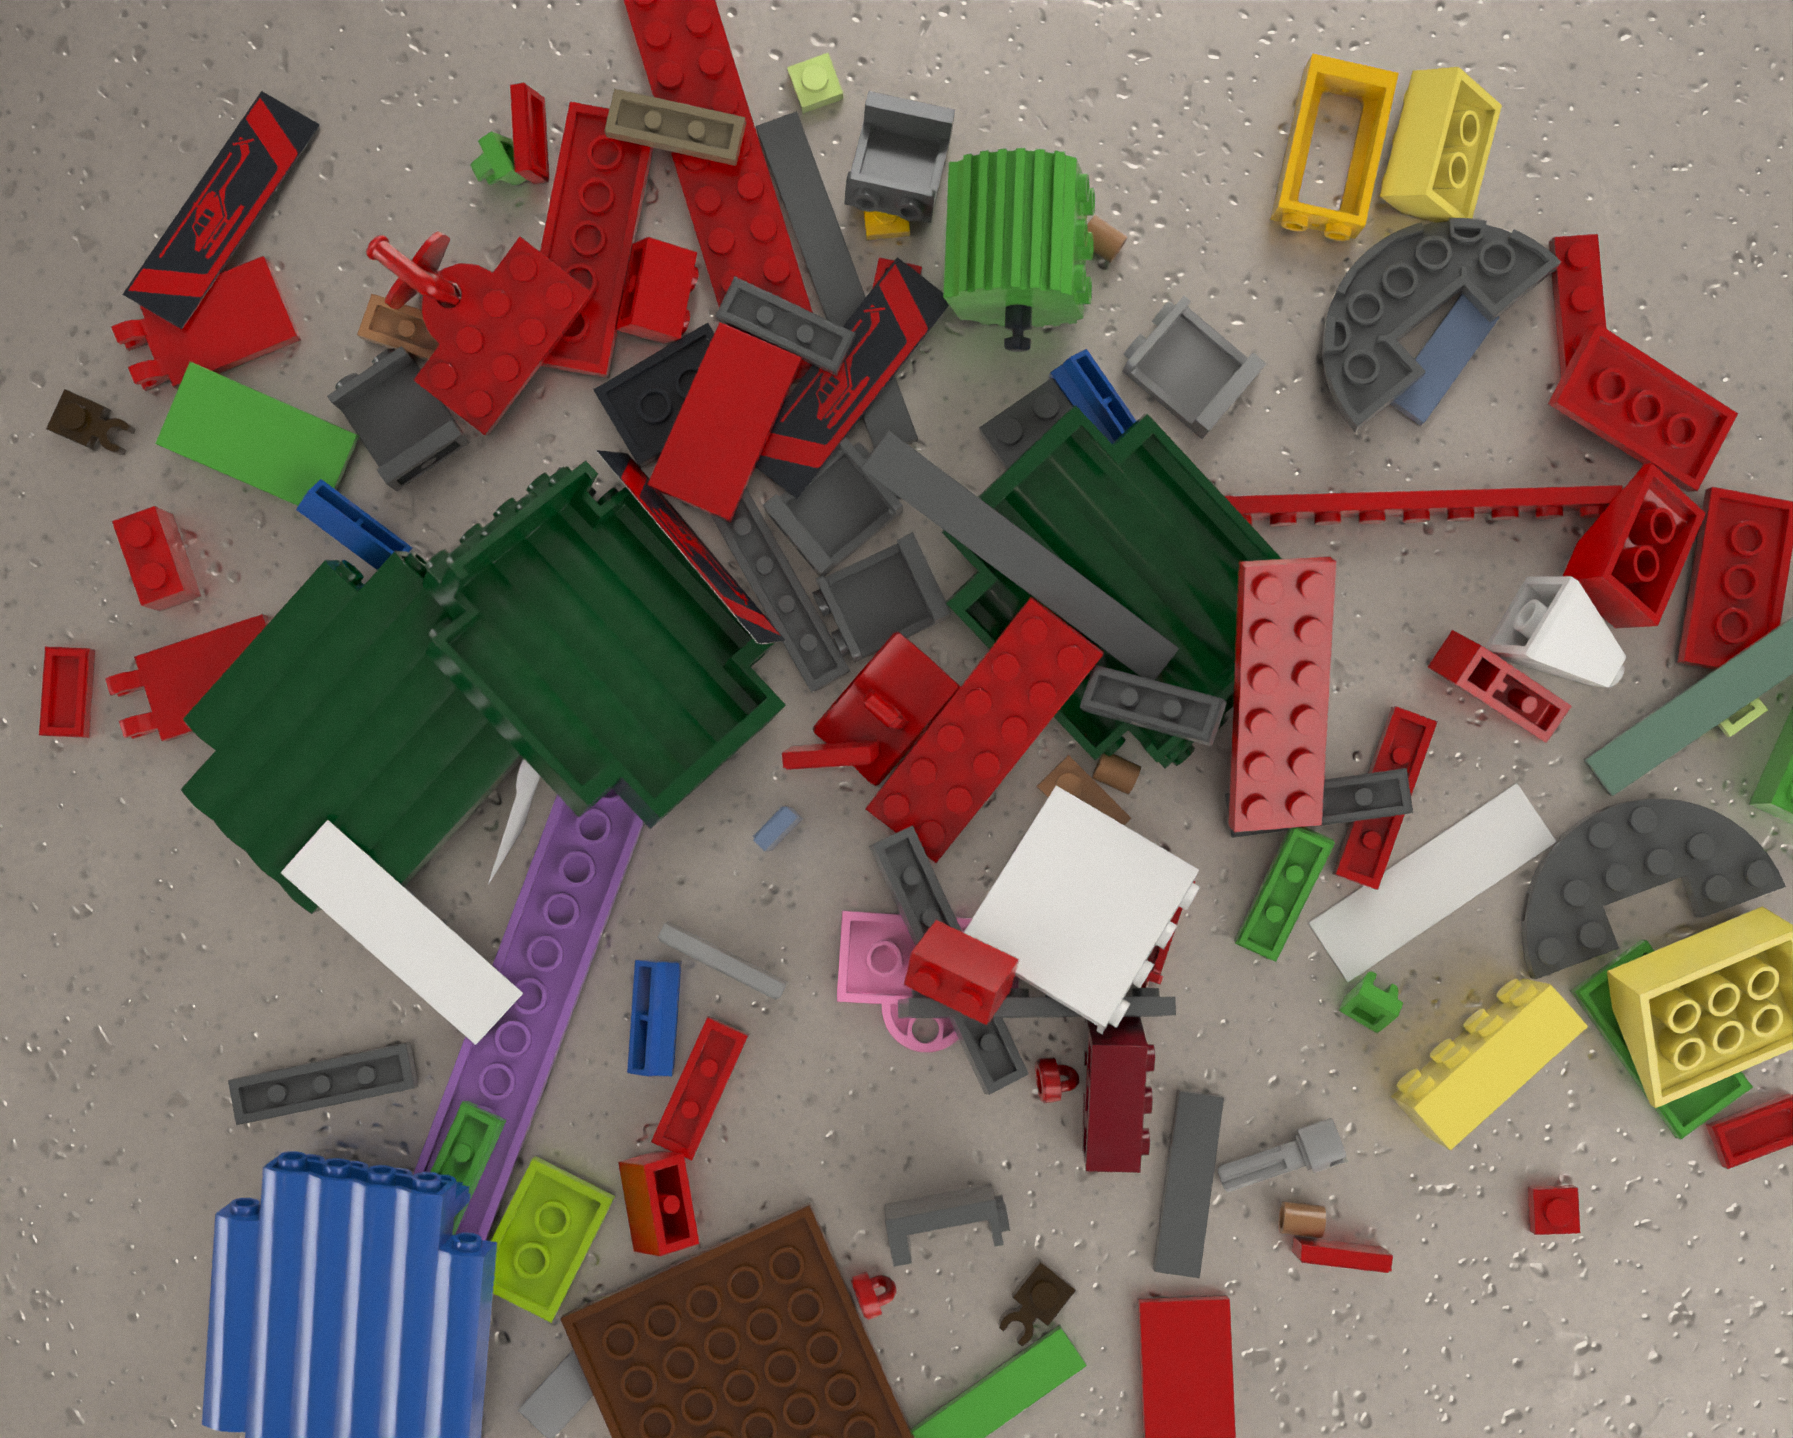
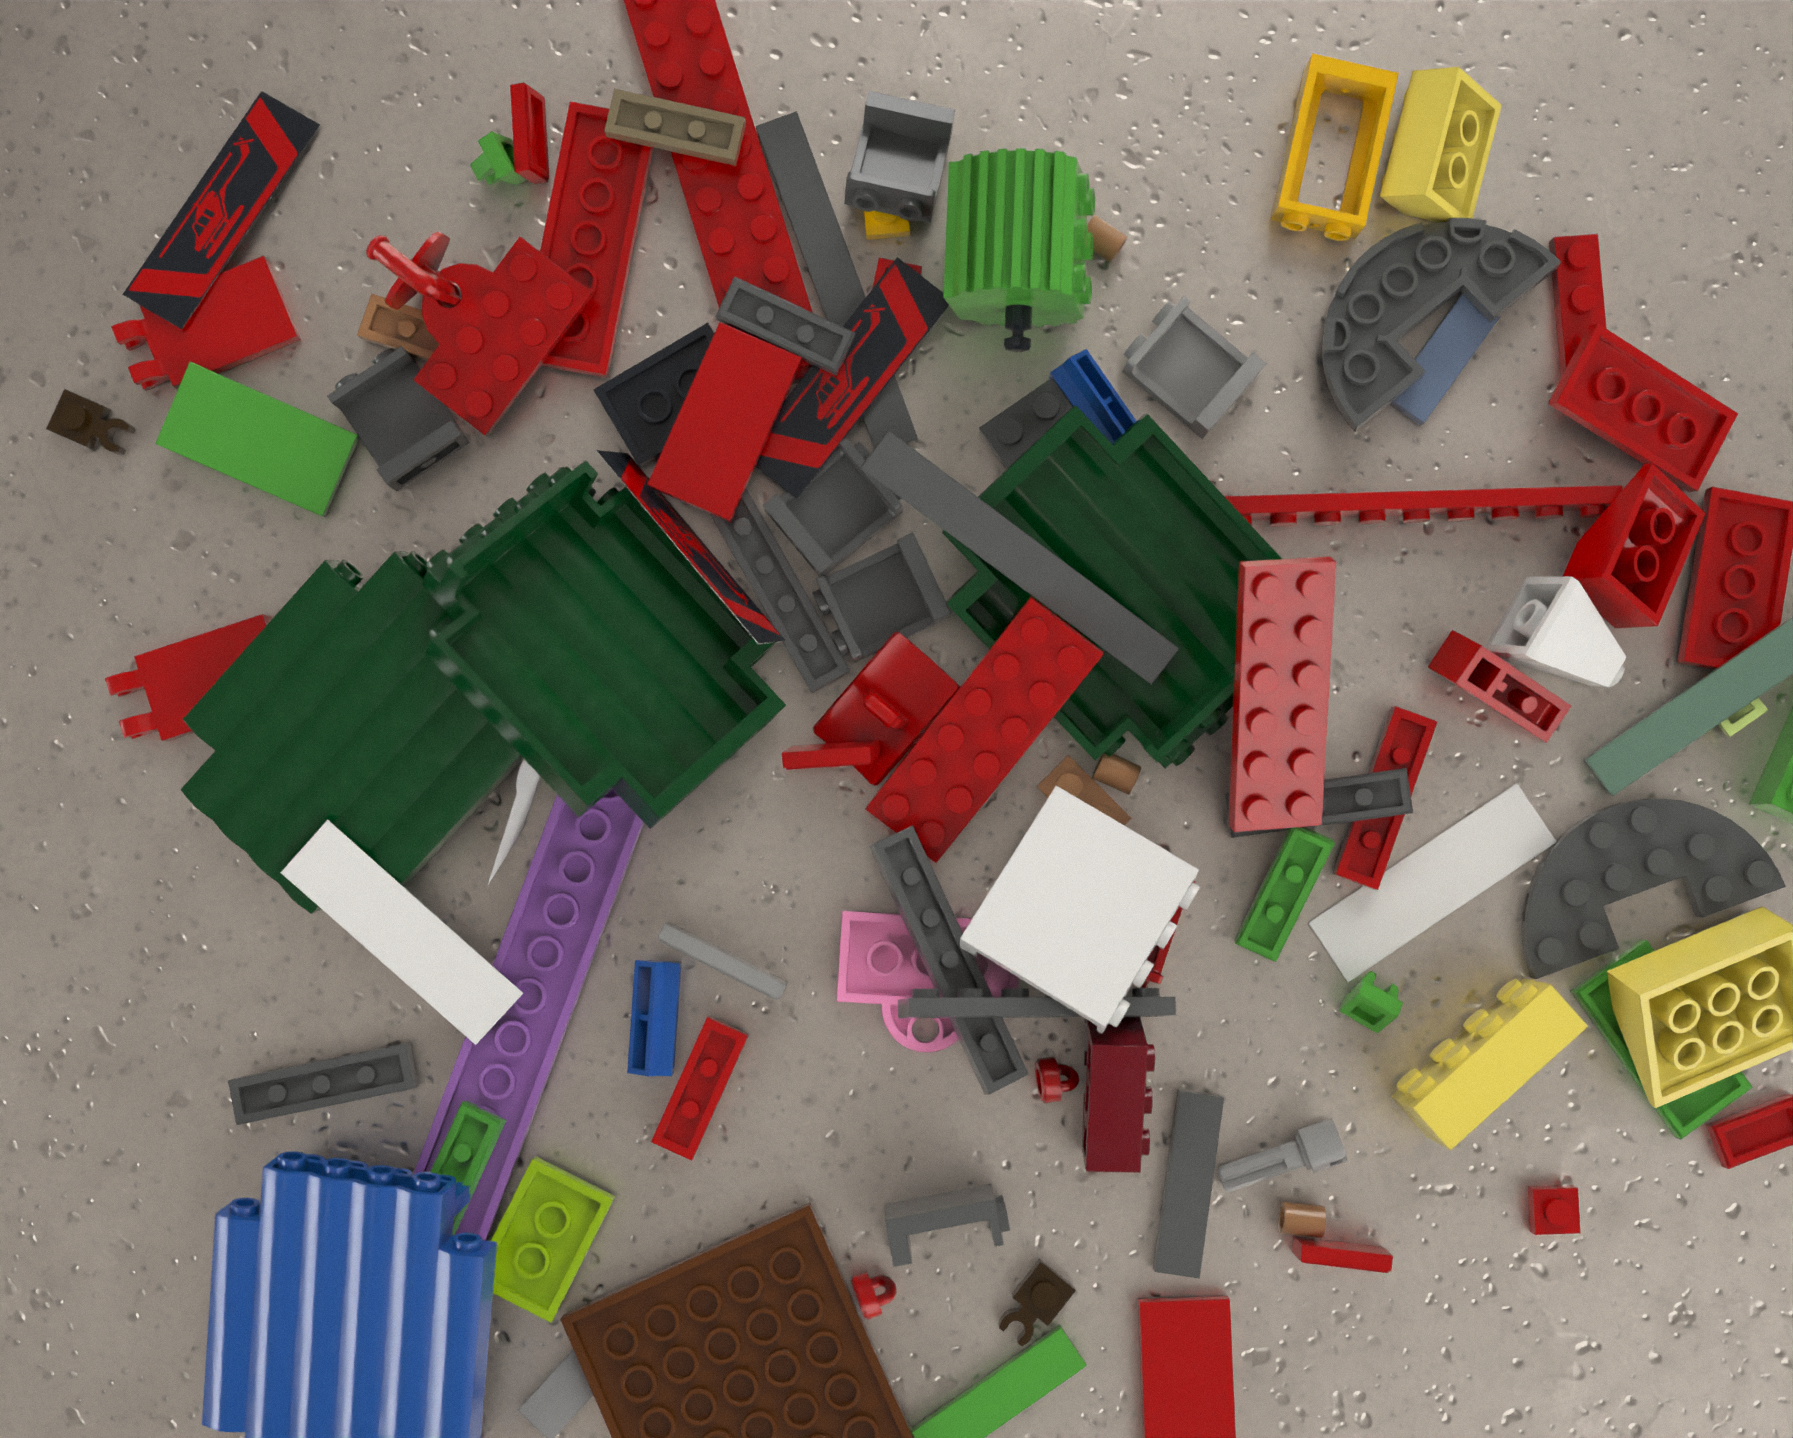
red tile [39,646,95,738] -> none
red brick [112,506,202,611] -> none
blue piece [296,479,412,570] -> none
red brick [616,237,699,344] -> none
red brick [618,1151,700,1257] -> none
sand blue tile [753,806,803,851] -> none
yellowish green plate [787,53,844,113] -> none
red brick [904,920,1019,1025] -> none
dark grey tile [1080,665,1226,746] -> none

